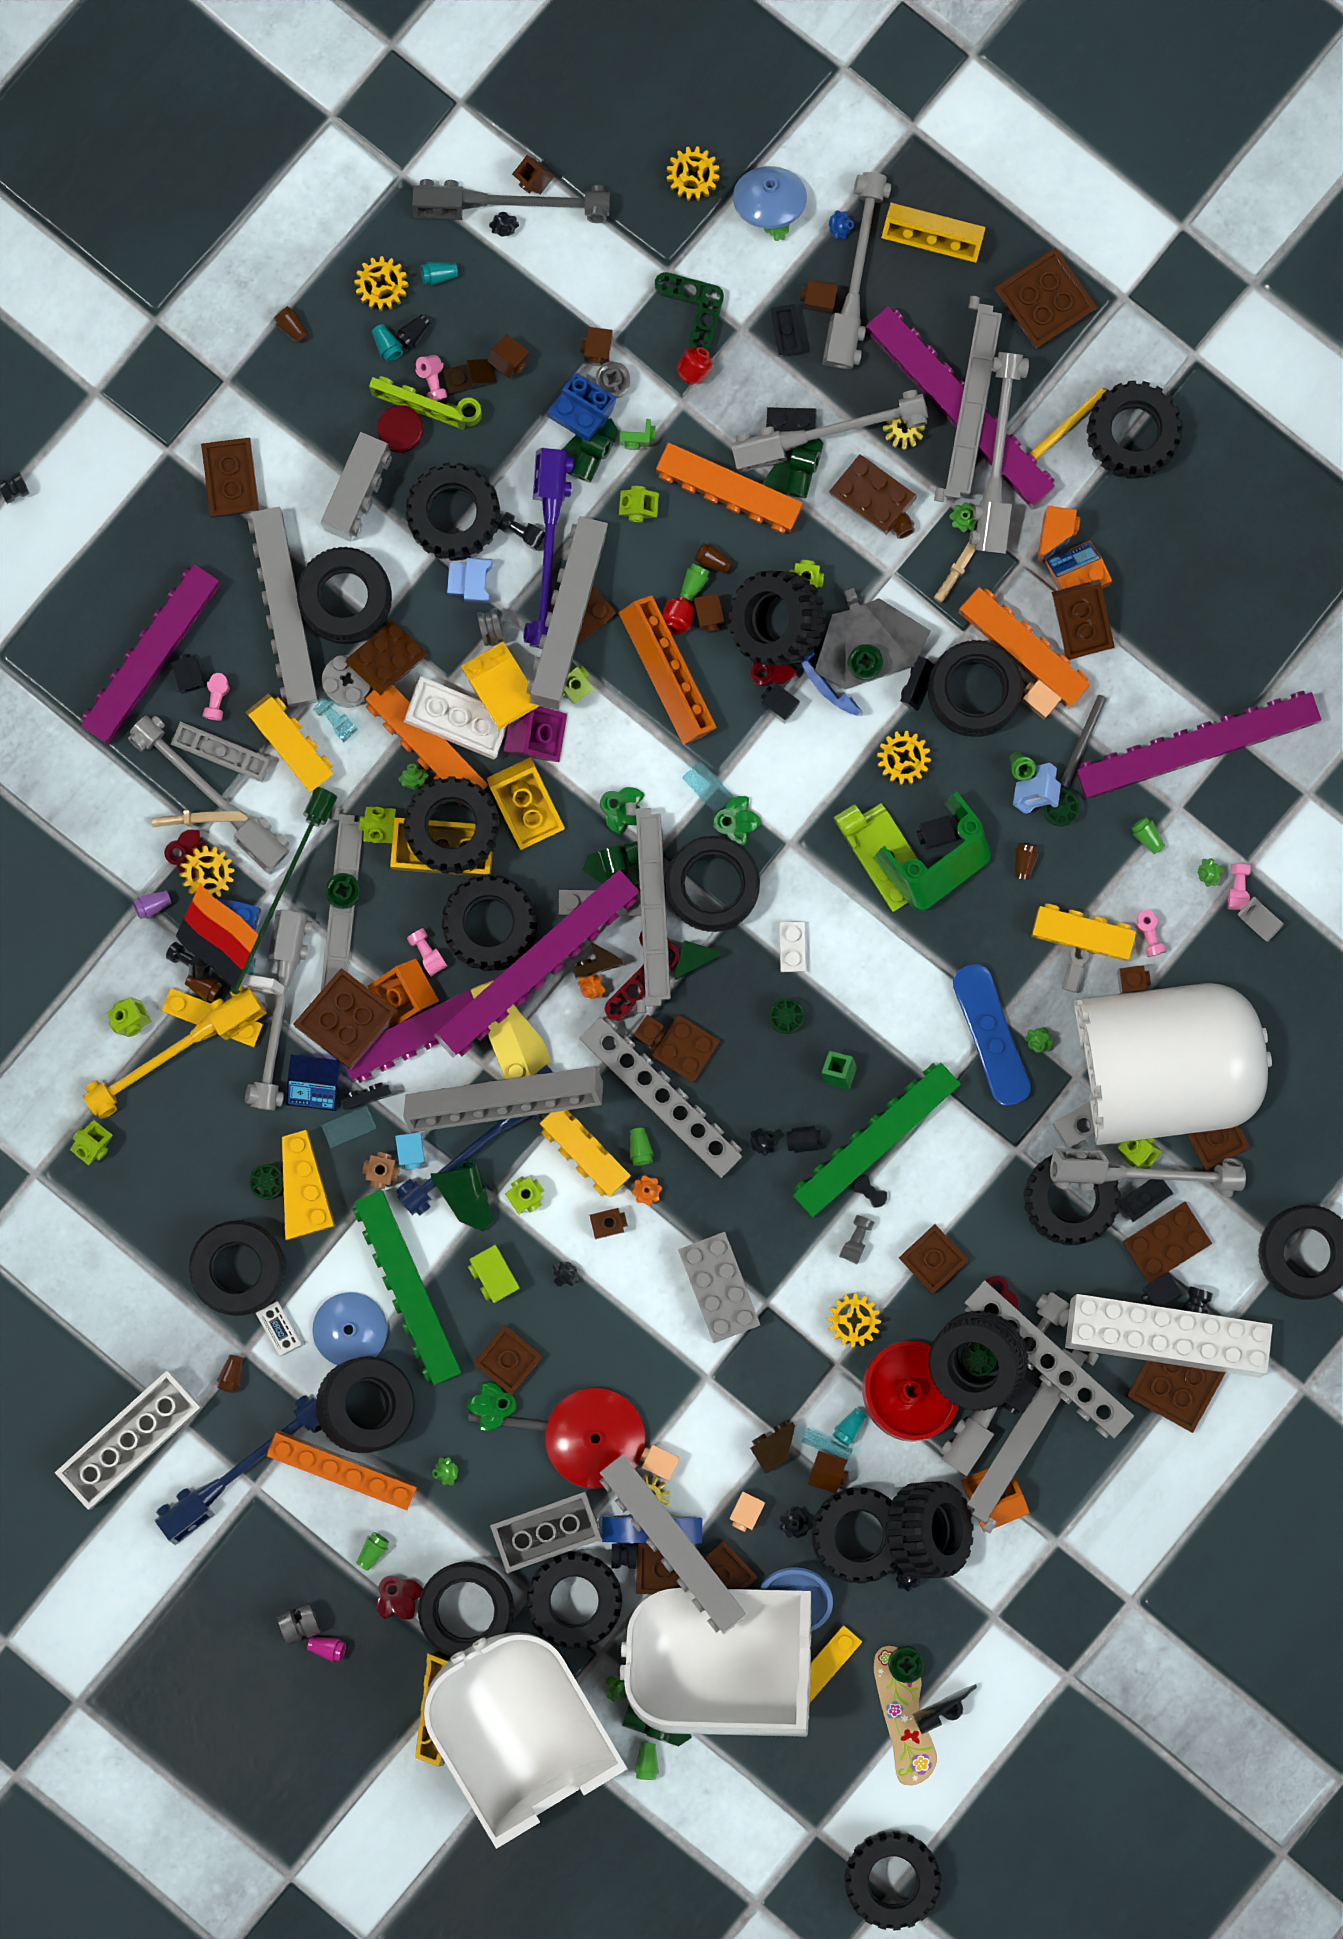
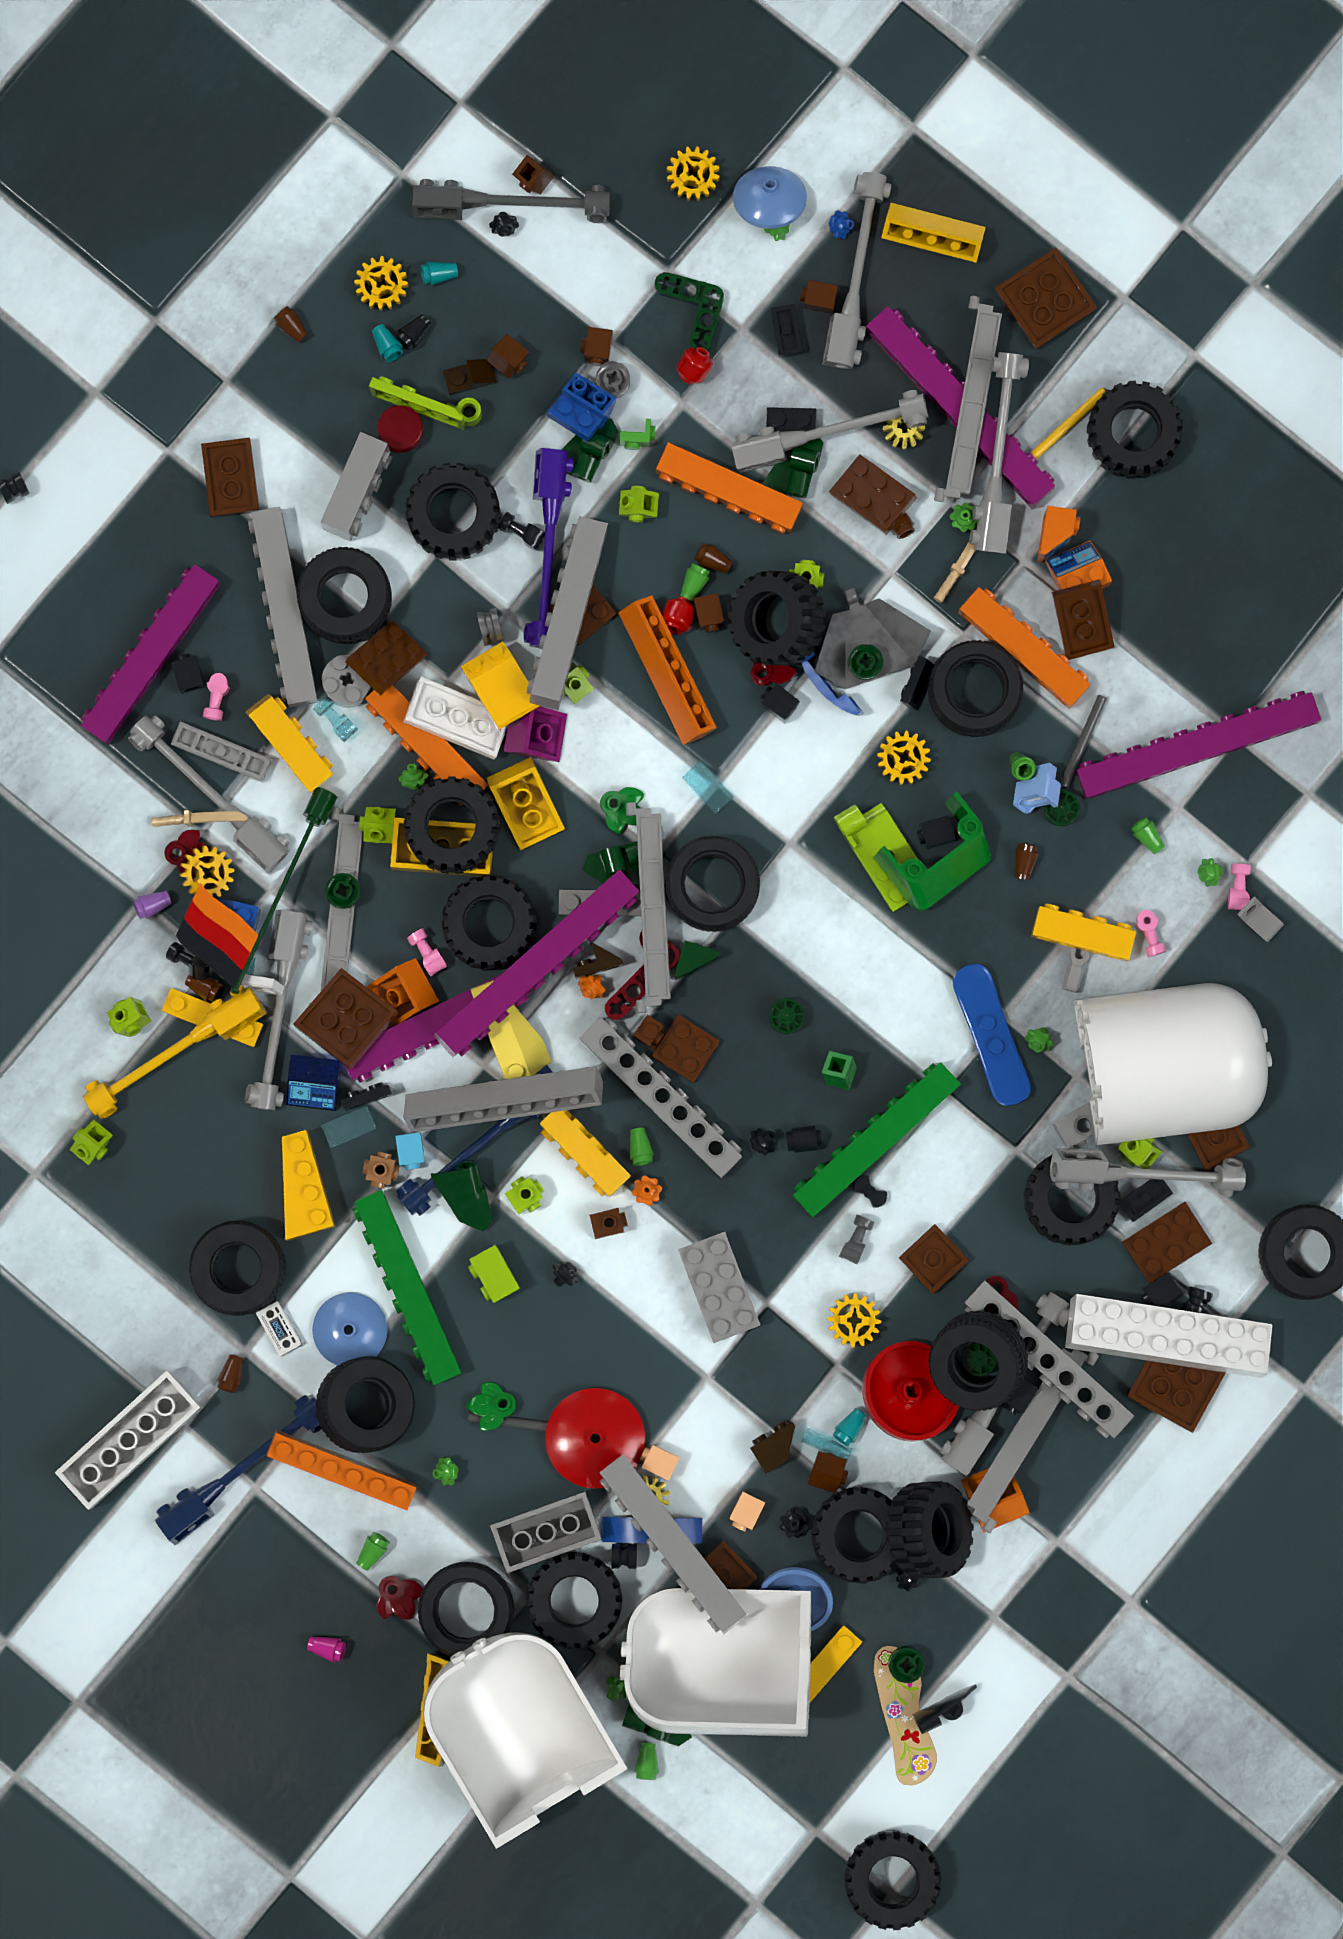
dark green wheel [249,1164,284,1200] -> none
flat silver wheel [277,1603,321,1645] -> none
bright pink leg [415,355,448,401] -> none
light blue piece [447,558,492,603] -> none
reddish brown plate [473,1325,543,1395] -> none
reddish brown plate [636,1543,681,1594] -> none
green plate [713,796,762,845] -> none
white plate [779,922,806,972] -> none
light nougat brick [1021,680,1062,720] -> none
reddish brown brick [1117,965,1151,994] -> none

